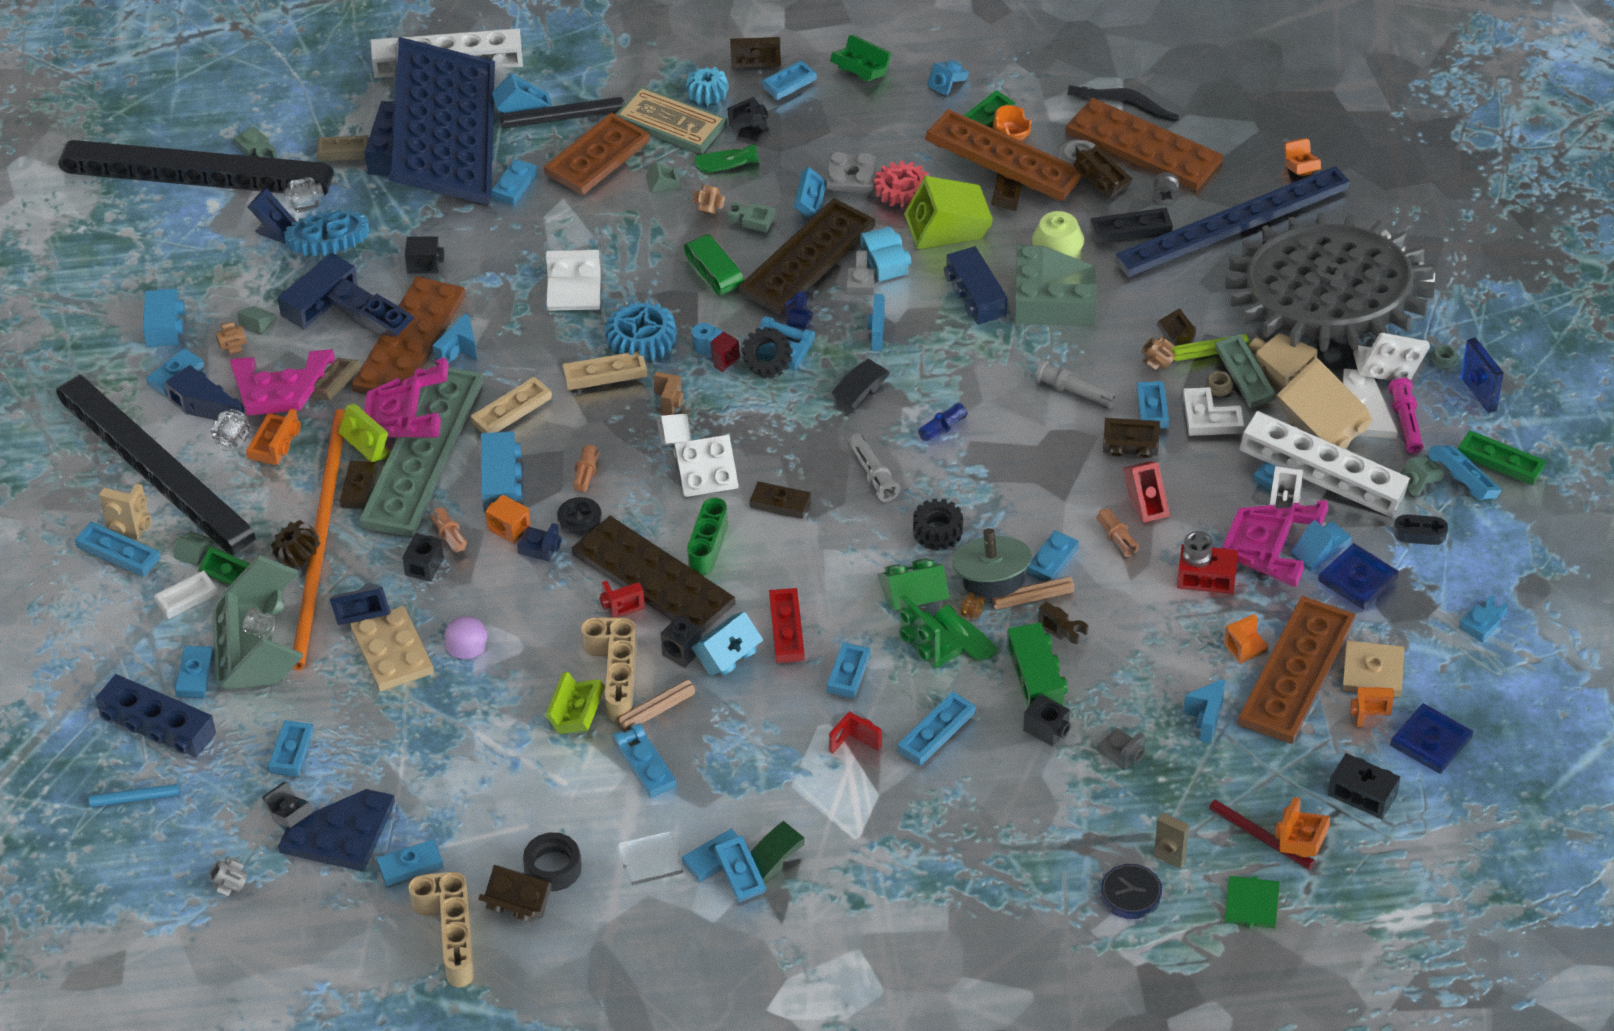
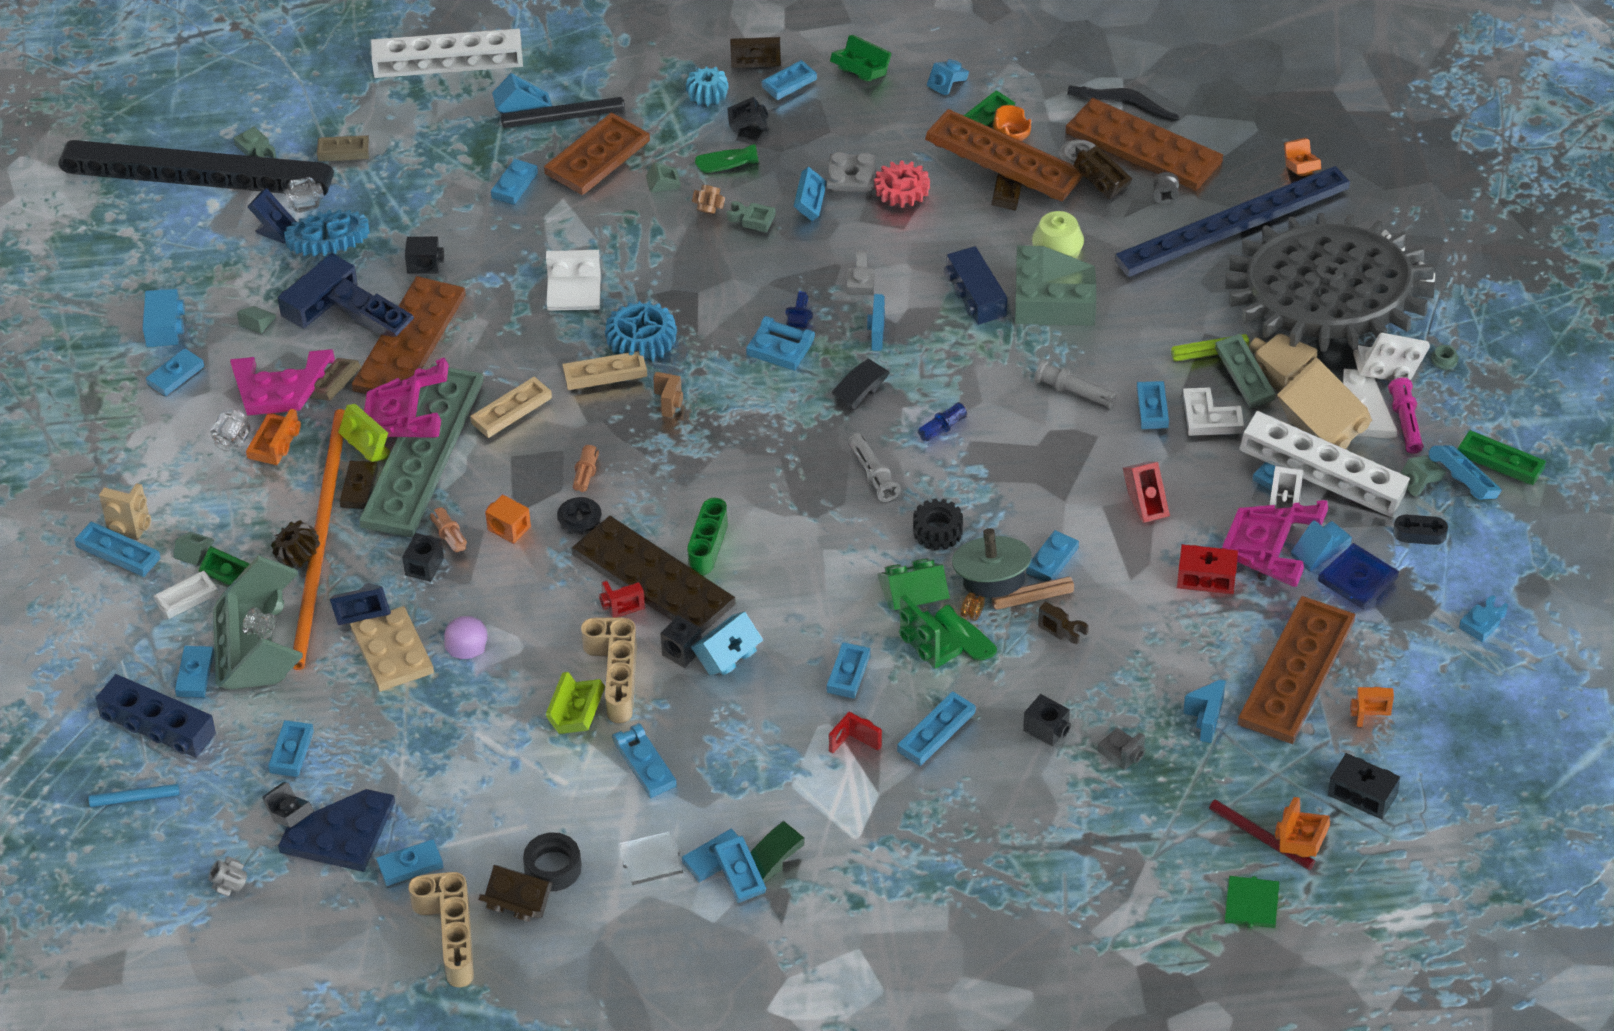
black beam [56,374,256,556] -> none
dark blue slope [165,365,245,426] -> none
medium nougat gear [215,321,247,355] -> none
dark blue brick [365,101,393,176] -> none
dark blue plate [389,37,495,205] -> none
dark azure slope [433,314,477,365] -> none
dark azure brick [481,431,522,513] -> none
dark blue bracket [517,523,562,562] -> none
tile [616,86,727,155] -> none
medium nougat axle [617,680,695,732] -> none
white slope [657,414,692,446] -> none
white bracket [673,435,739,498] -> none
green beam [683,234,744,296] -> none
leg [692,323,740,372] -> none
dark brown plate [738,198,875,316] -> none
black tyre [741,327,793,378] -> none
dark brown plate [749,481,811,519] -> none
red plate [769,588,805,663] -> none
medium azure brick [861,226,911,282] -> none
lime slope [904,176,993,249] -> none
green brick [1007,622,1068,707] -> none
black plate [1090,208,1173,243] -> none
nougat axle [1096,508,1139,557] -> none
black tile [1101,864,1162,919] -> none
dark brown bracket [1103,418,1160,459] -> none
medium nougat gear [1141,336,1175,371] -> none
dark tan plate [1154,813,1189,869] -> none
dark brown plate [1157,308,1196,346] -> none
flat silver wheel [1183,531,1213,567] -> none
dark tan plate [1205,371,1233,396] -> none
orange panel [1224,614,1268,664] -> none
tan plate [1342,641,1405,698] -> none
clear blue plate [1390,703,1473,774] -> none
clear blue plate [1461,337,1504,414] -> none

